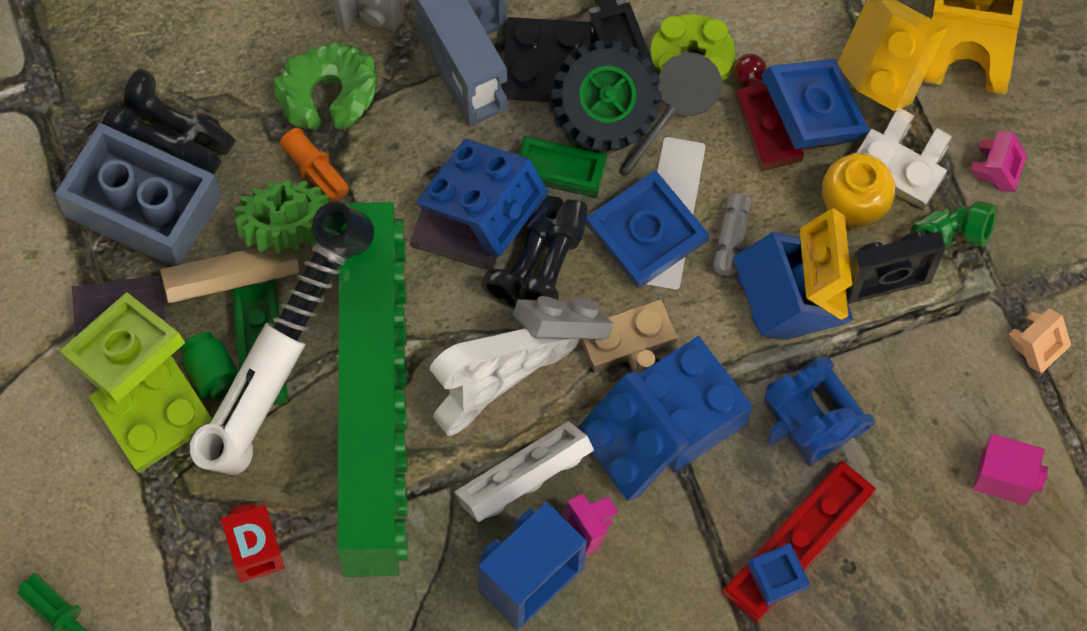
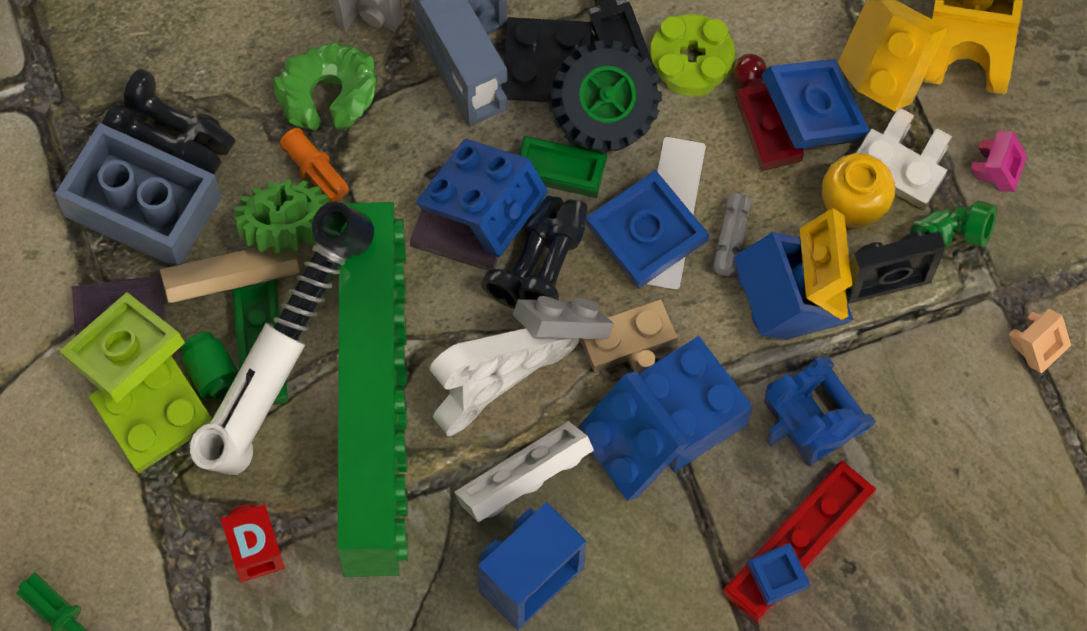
dark pink tile [561,493,618,556] -> none
dark grey piece [622,53,722,175] -> none
dark pink brick [973,434,1048,505] -> none

